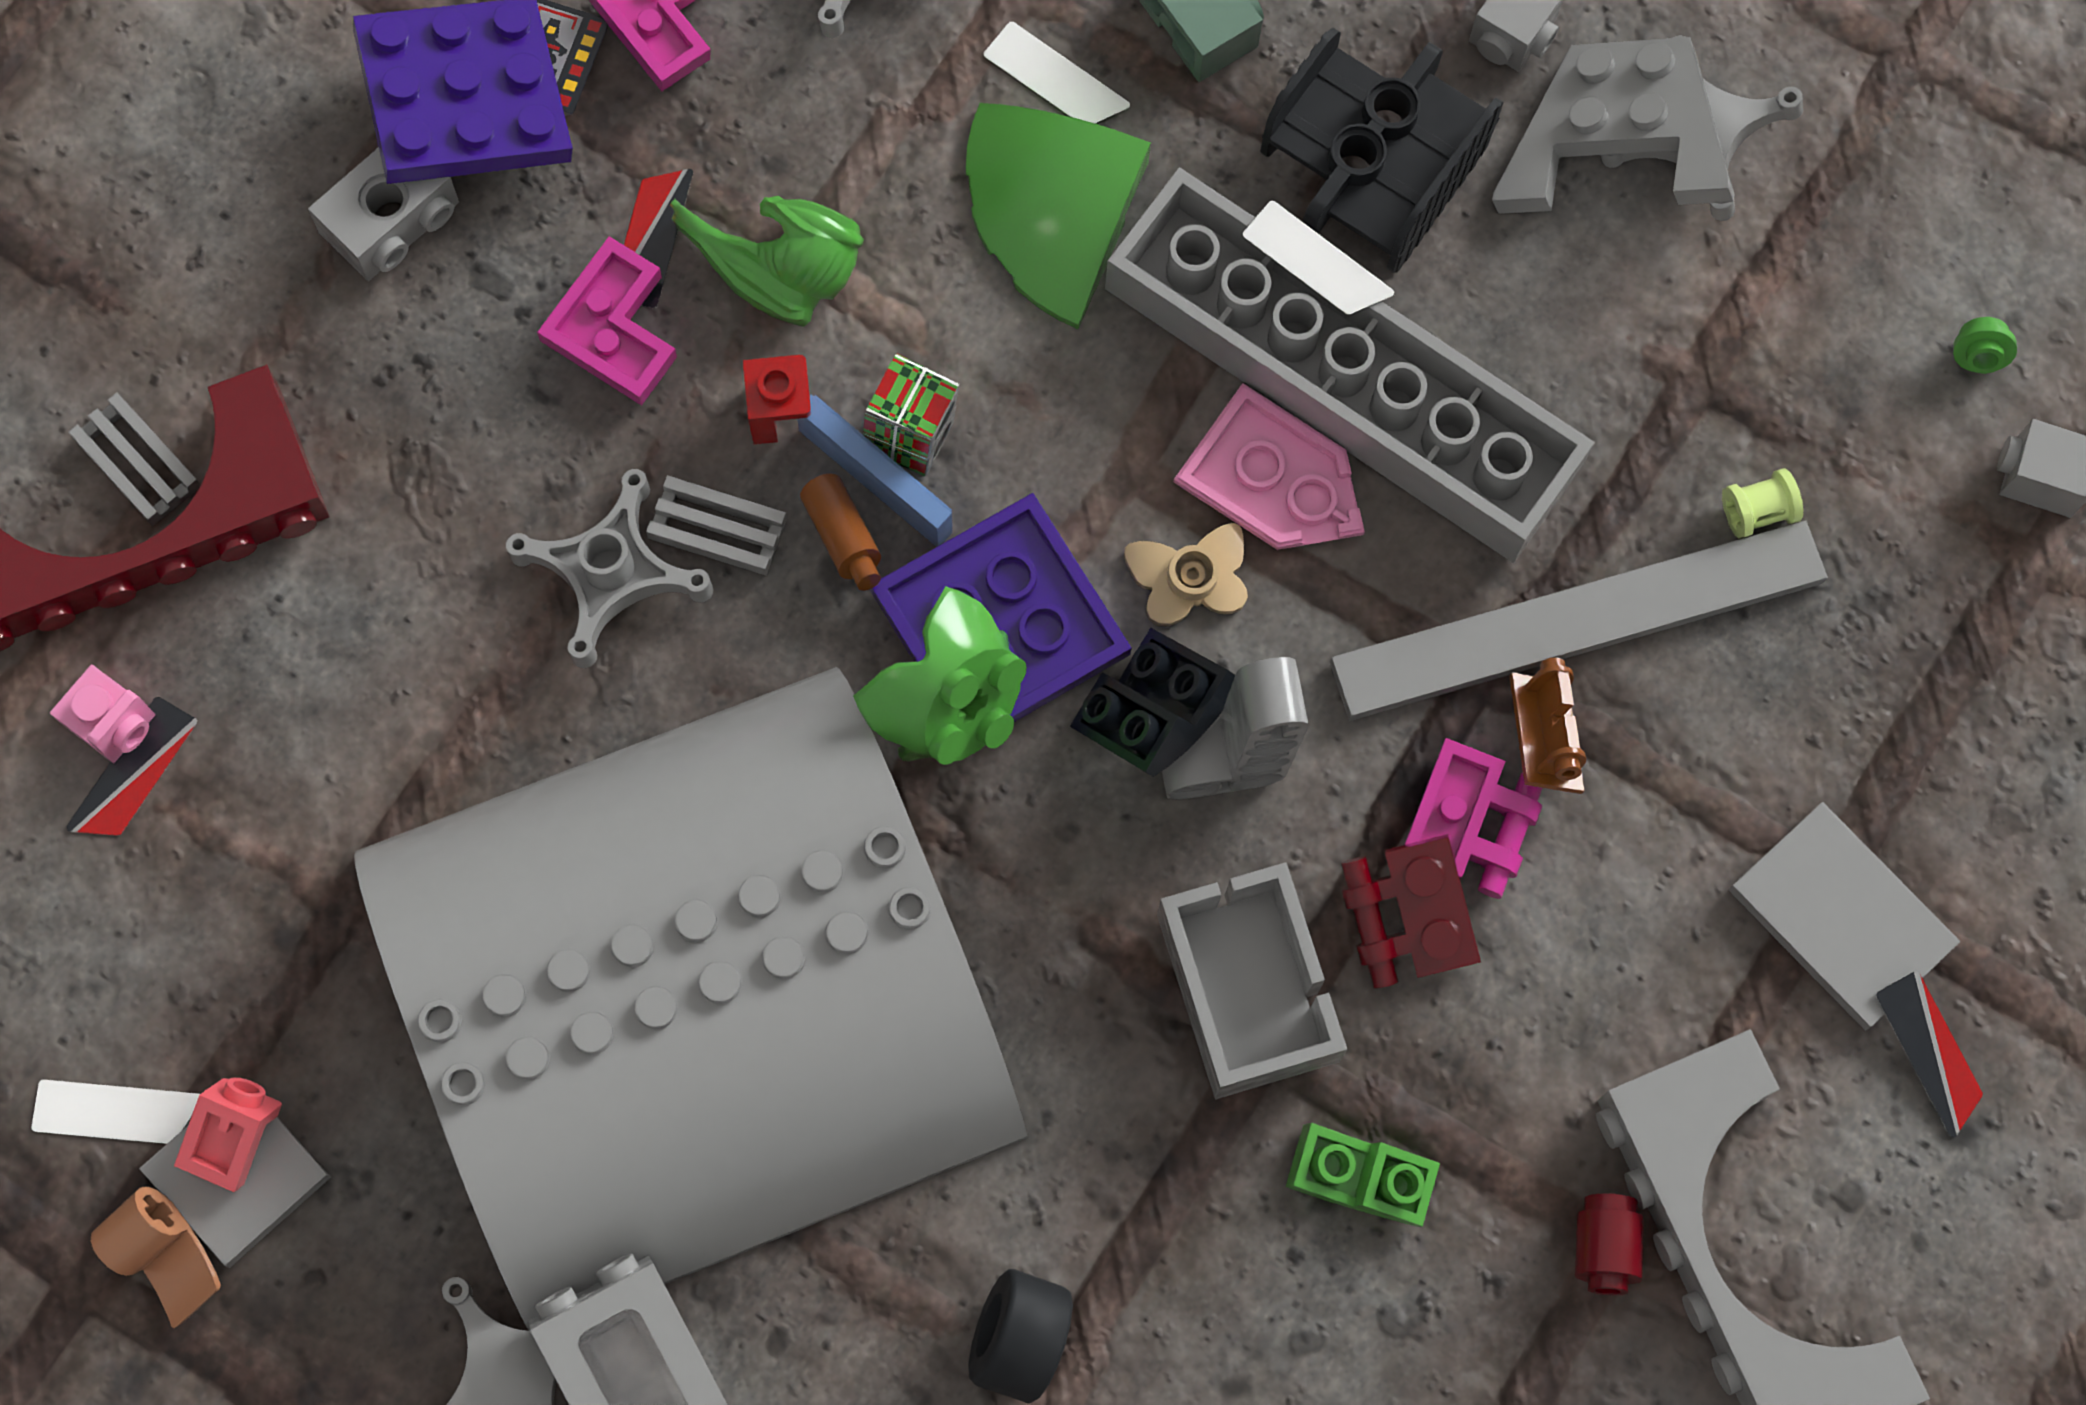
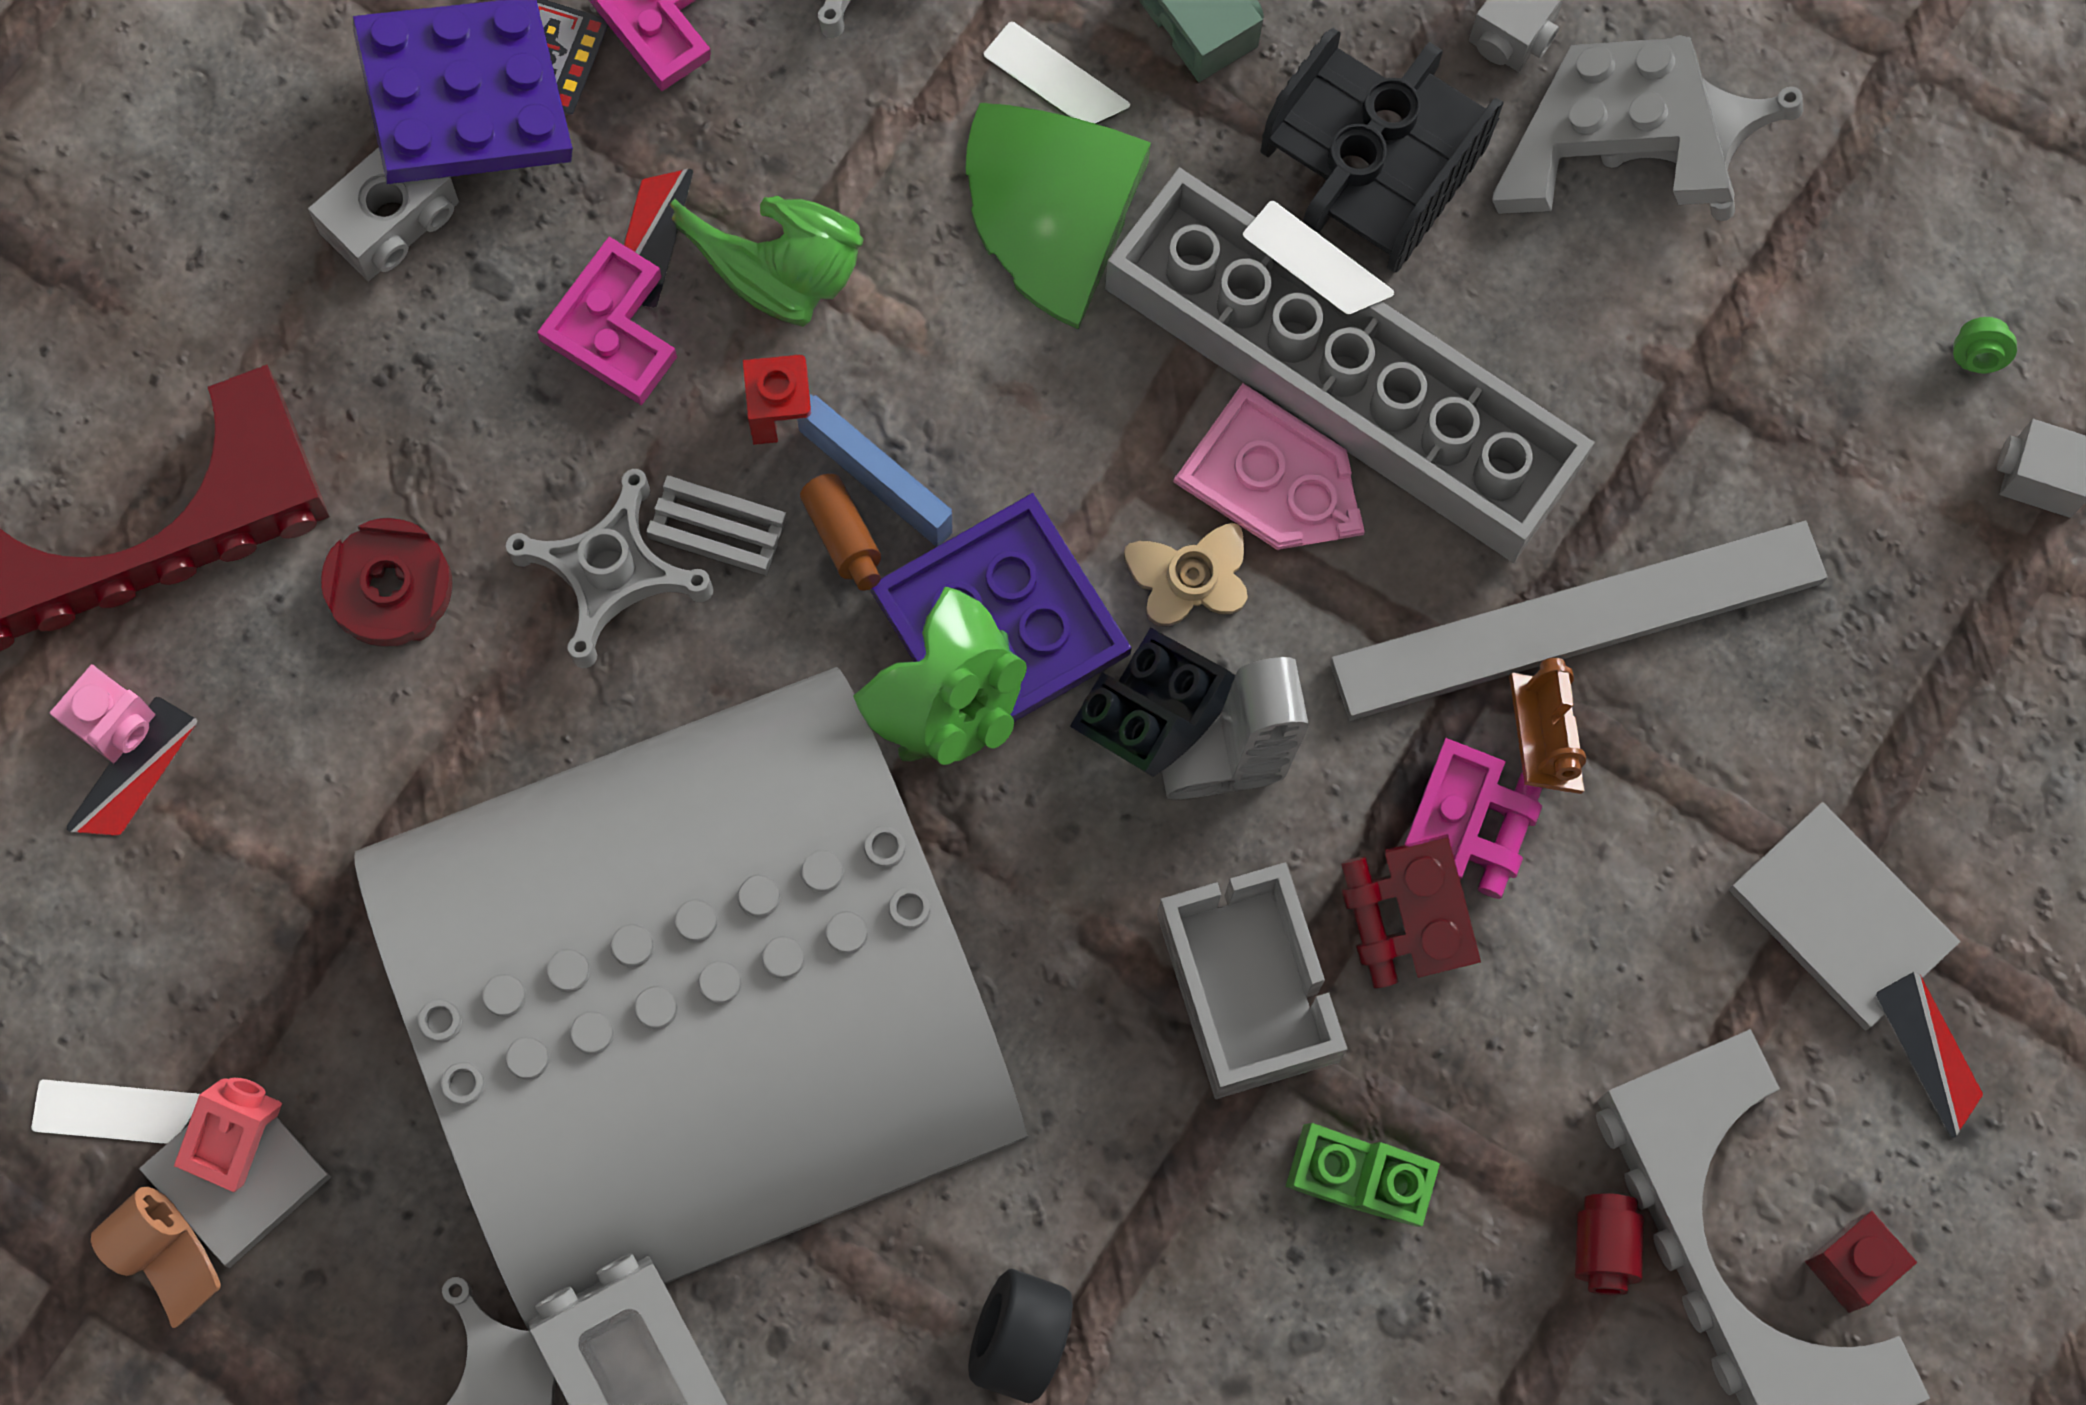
light grey tile [68,392,201,527] -> none
piece [863,353,959,476] -> none
yellowish green bush [1722,468,1804,539] -> none
none -> dark red plate [321,518,452,647]
none -> dark red brick [1804,1211,1918,1313]

